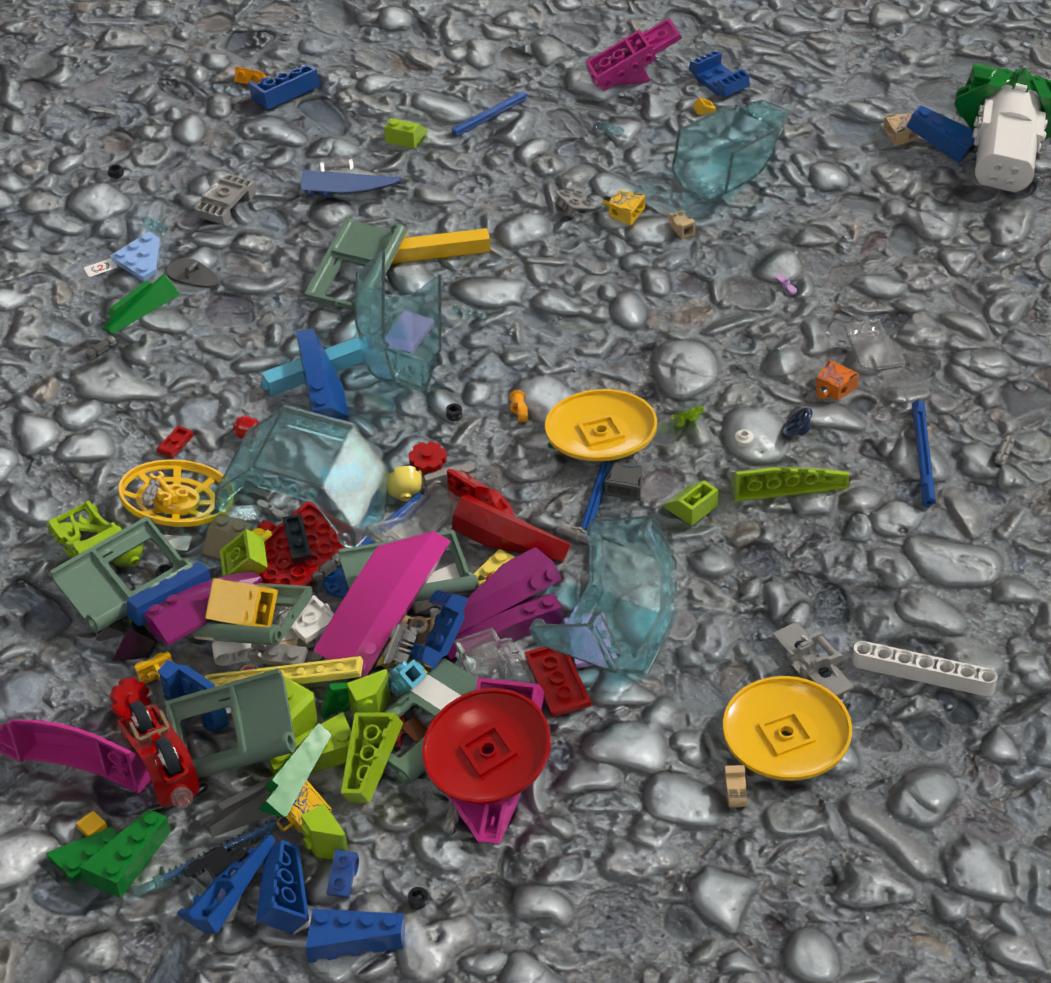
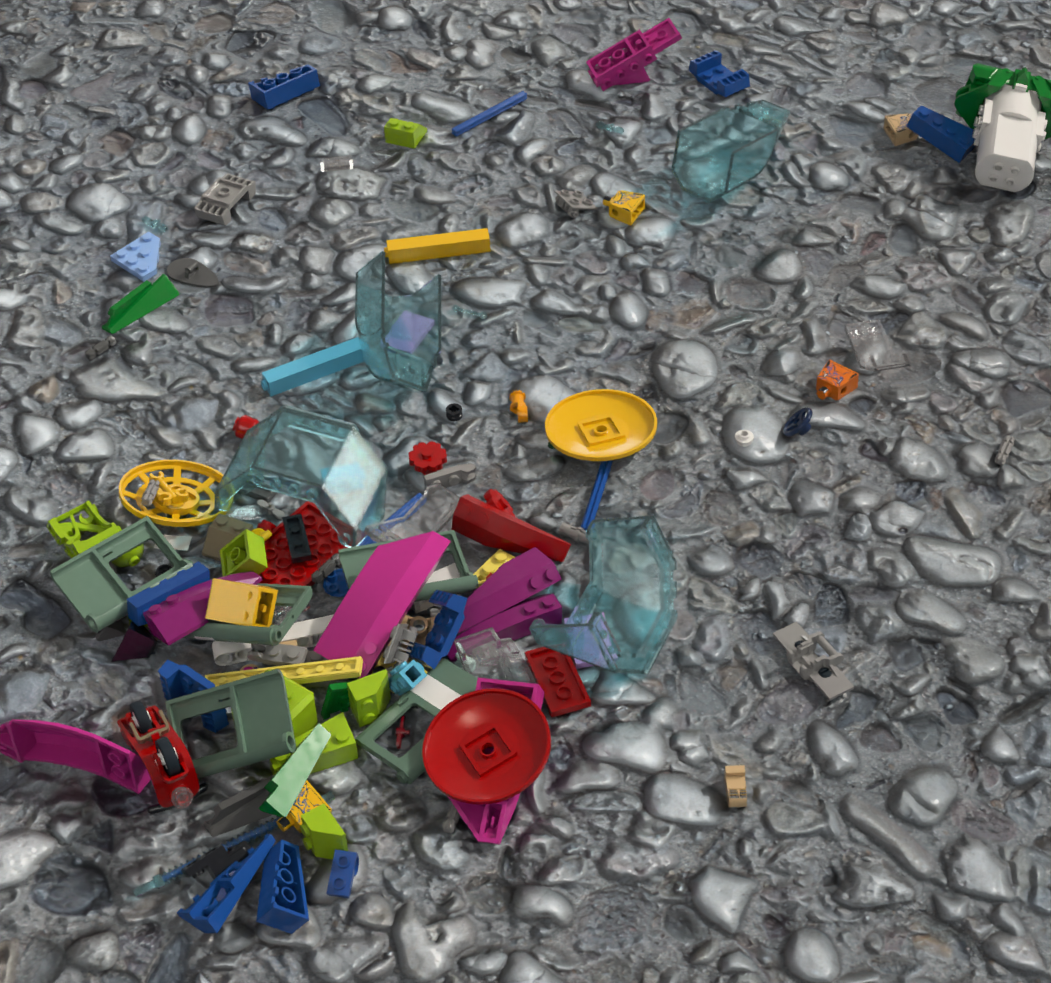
green wing [46,827,119,884] -> none
yellow tile [76,811,107,837] -> none
green wedge [80,809,171,898] -> none
white sticker [84,258,117,277] -> none
black plate [108,164,124,179] -> none
red plant [109,678,151,718] -> none
yellow hips [134,651,172,684] -> none
red plate [156,426,194,459] -> none
light orange hinge [234,66,267,84] -> none
white plate [281,595,334,644] -> none
blue wedge [296,329,349,423] -> none
blue wedge [301,170,403,196] -> none
sand green piece [304,217,408,313] -> none
blue wedge [306,909,405,963] -> none
lime wedge [341,712,403,803] -> none
light yellow cylinder [384,466,422,501] -> none
reddish brown sticker [402,717,428,743] -> none
black bush [408,887,428,909] -> none
red slope [447,468,491,503] -> none
dark grey torso [605,458,642,501] -> none
lime slope [663,480,718,526] -> none
tan leg [668,210,696,240] -> none
clear neon green plate [670,405,705,428] -> none
yellow slope [693,97,716,115] -> none
yellow dish [723,676,852,781] -> none
lime wedge [731,467,850,502] -> none
lavender piece [776,274,797,295] -> none
white beam [852,641,997,696] -> none
blue piece [912,399,936,507] -> none

